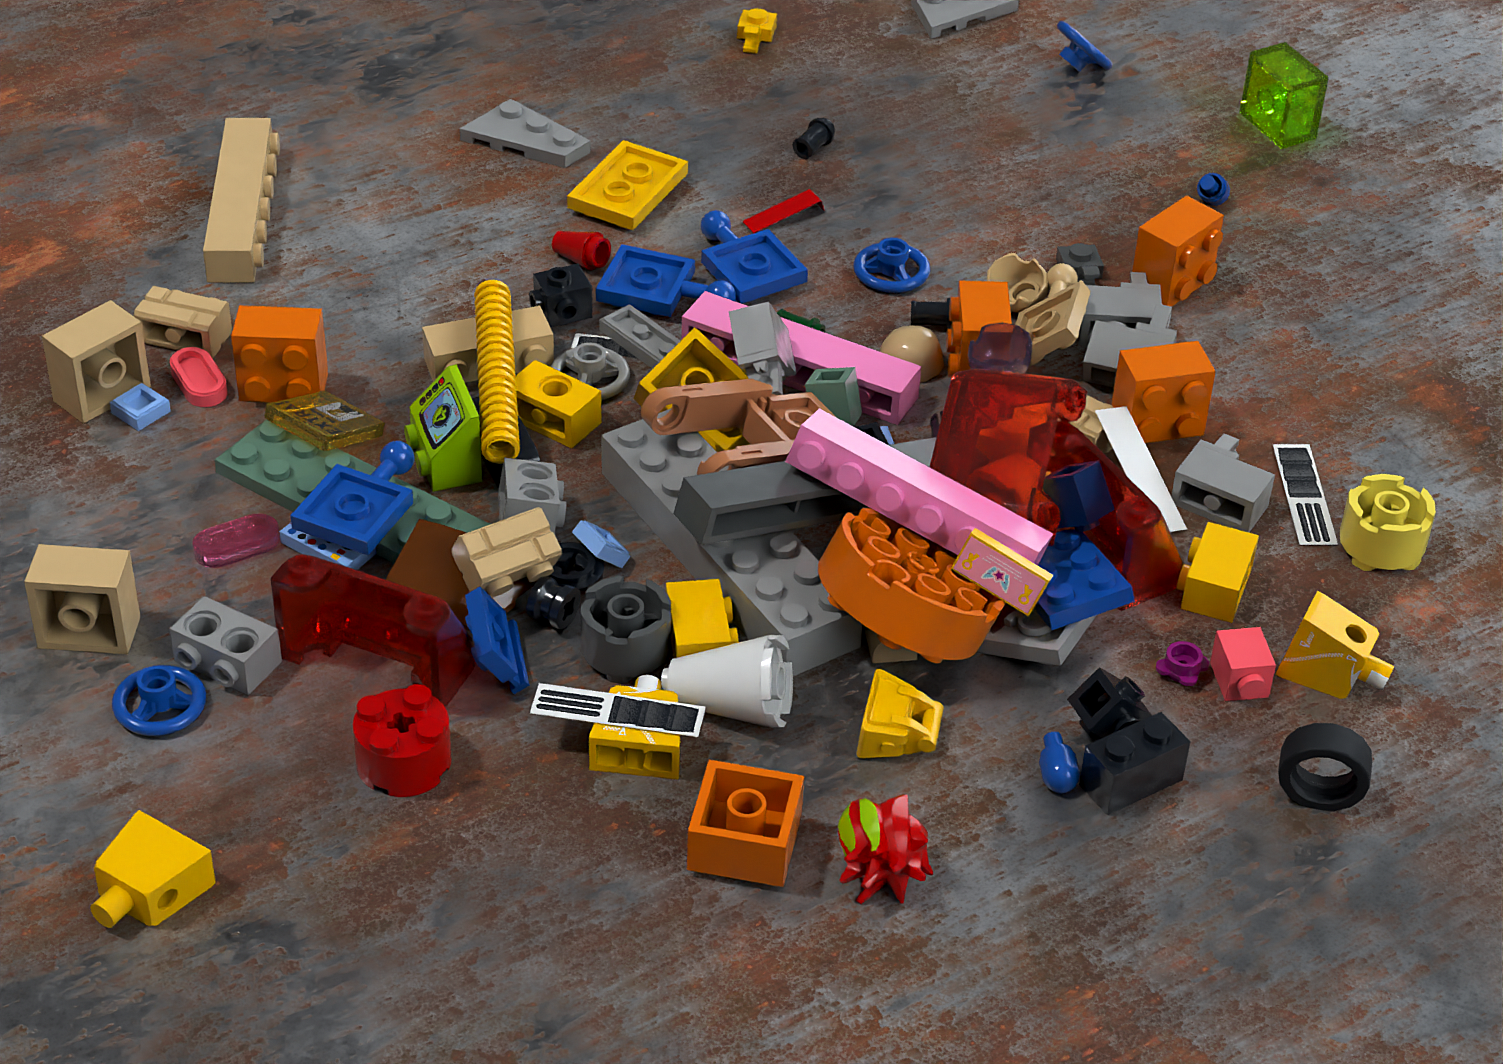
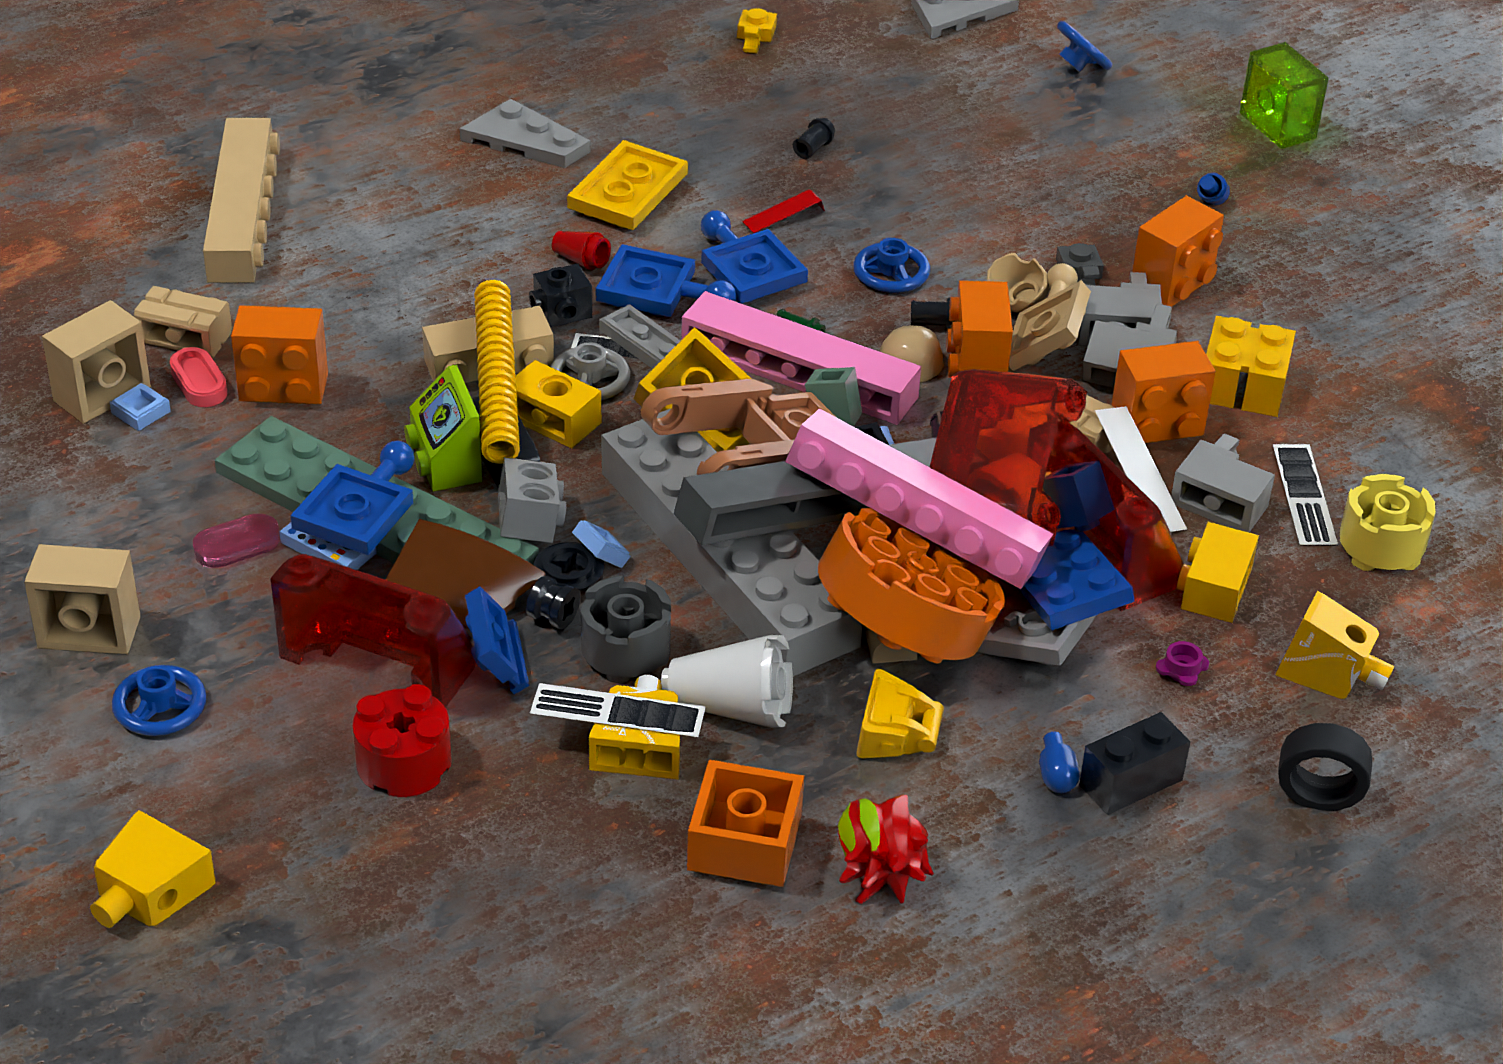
light grey brick [170,596,282,695] -> none
clear yellow tile [264,390,385,451] -> none
tan brick [451,507,562,597] -> none
yellow brick [666,579,739,659] -> none
light grey hinge [729,301,797,395] -> none
tile [951,528,1053,616] -> none
hair [967,322,1033,384] -> none
black brick [1067,667,1152,741] -> none
coral brick [1210,627,1276,701] -> none
none -> yellow piece [1206,316,1296,417]

